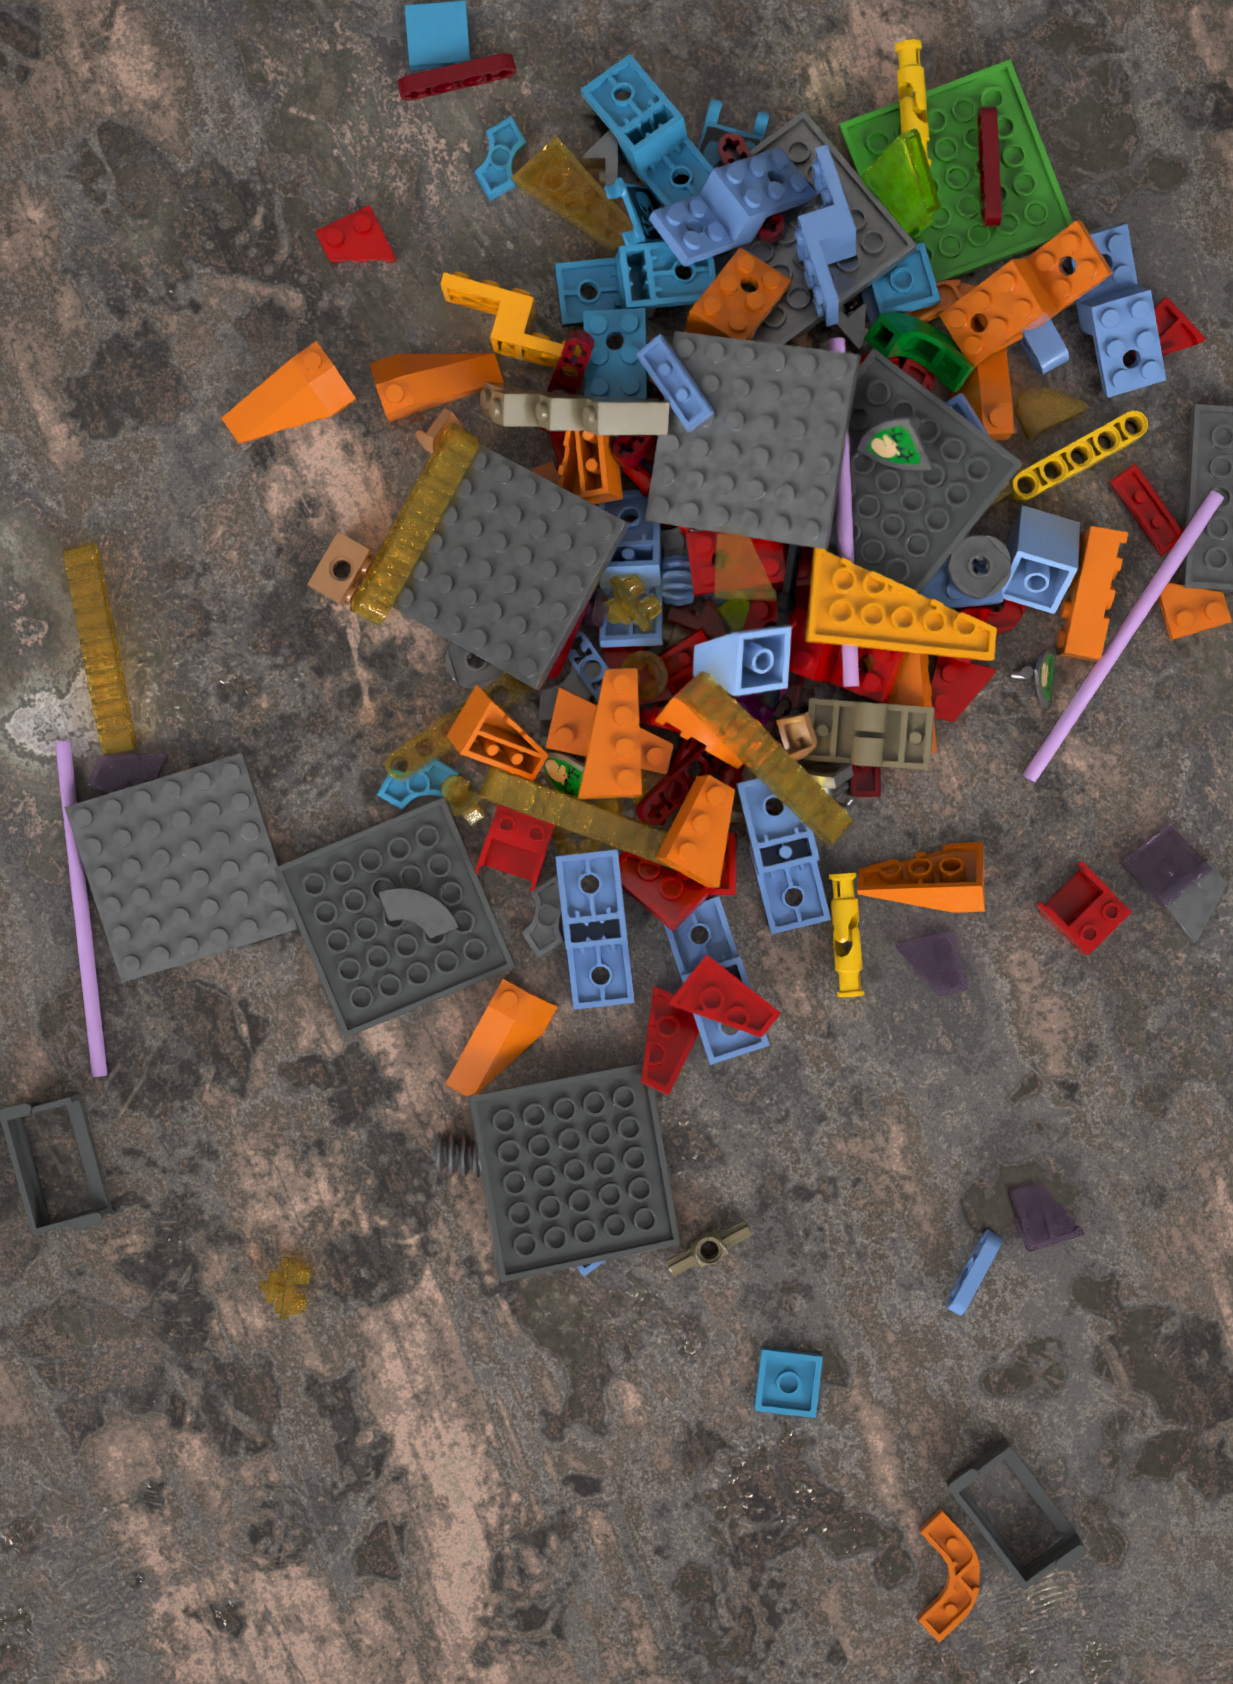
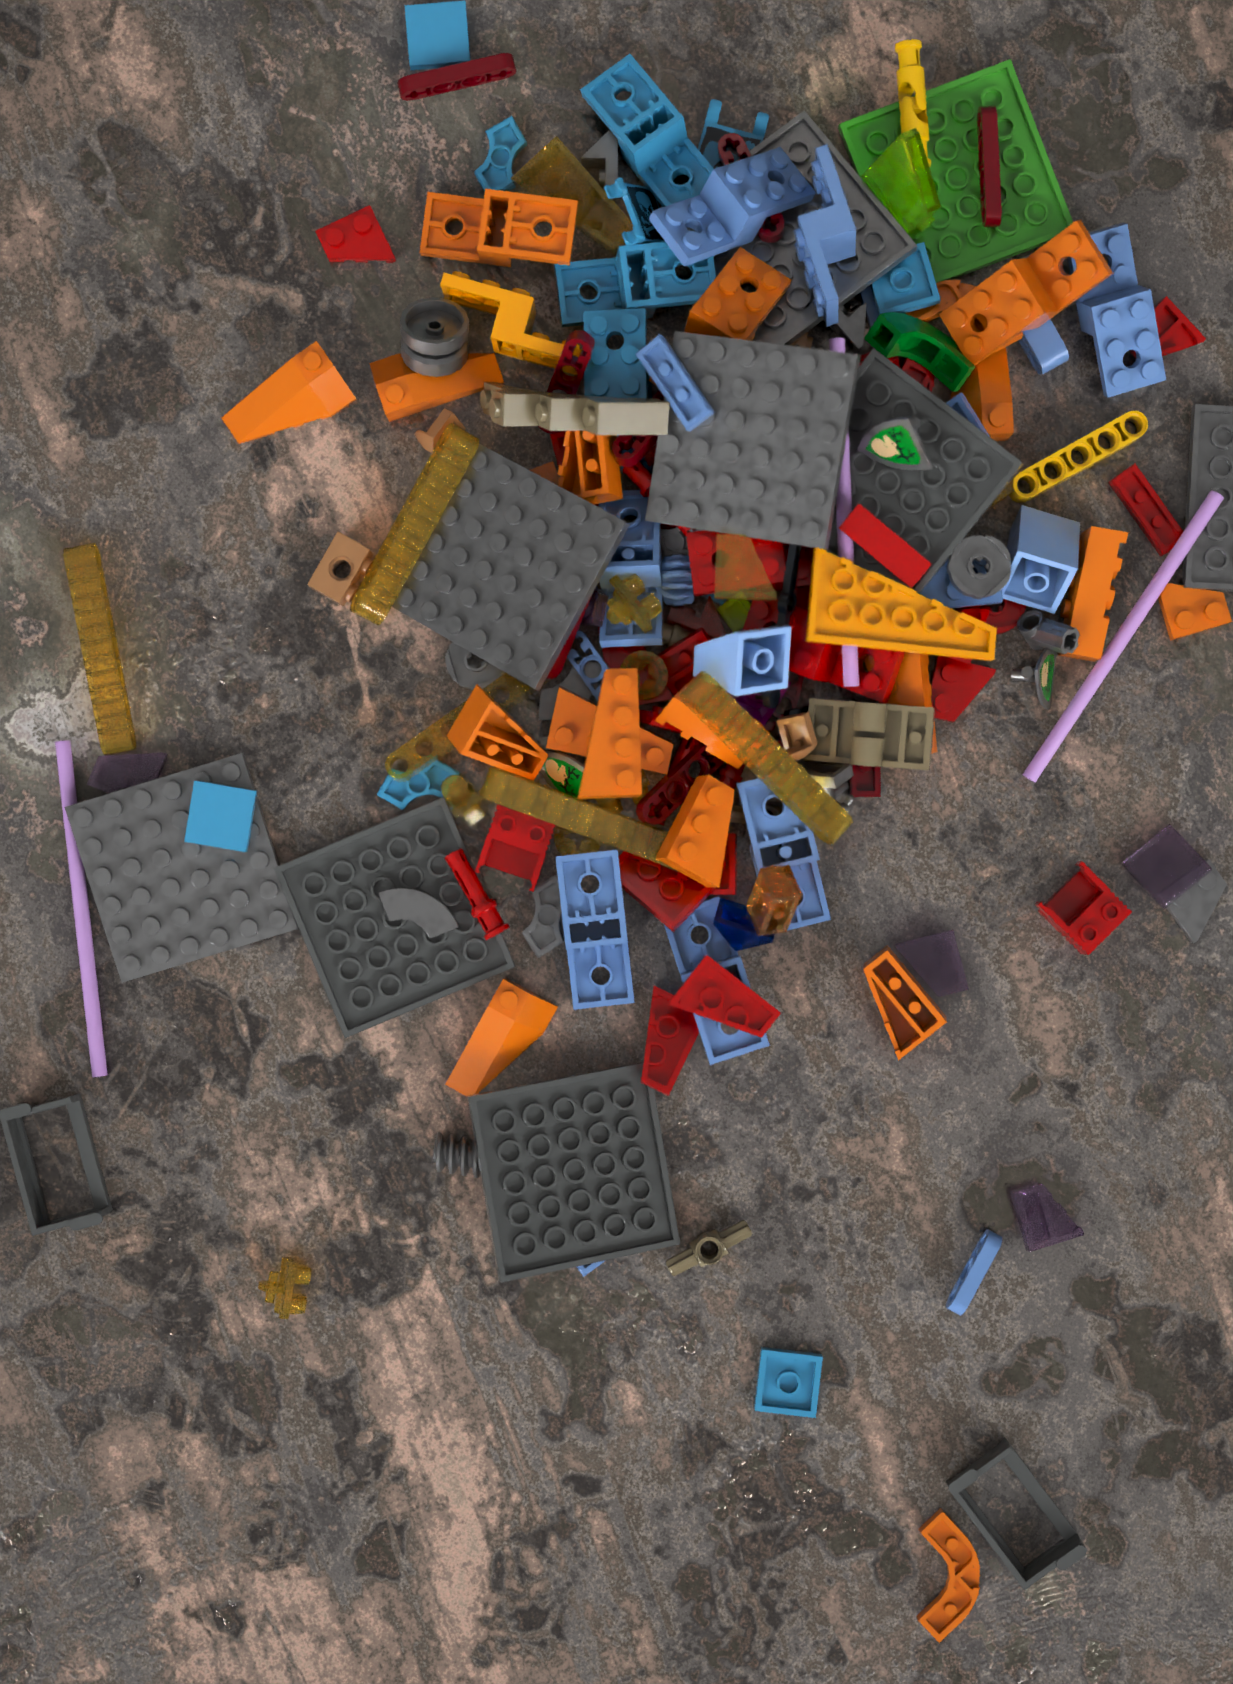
yellow piece [829,873,865,997] -> none
orange wedge [857,842,985,913] -> none
clear yellow slope [1013,387,1089,440] -> none
none -> dark azure tile [184,780,257,852]
none -> flat silver wheel [400,297,469,377]
none -> orange bracket [419,188,578,267]
none -> red pin [444,848,510,940]
none -> clear blue slope [713,897,779,952]
none -> clear orange brick [746,865,802,936]
none -> red tile [838,503,932,589]
none -> orange wedge [863,945,947,1060]
none -> flat silver piece [1017,610,1080,655]

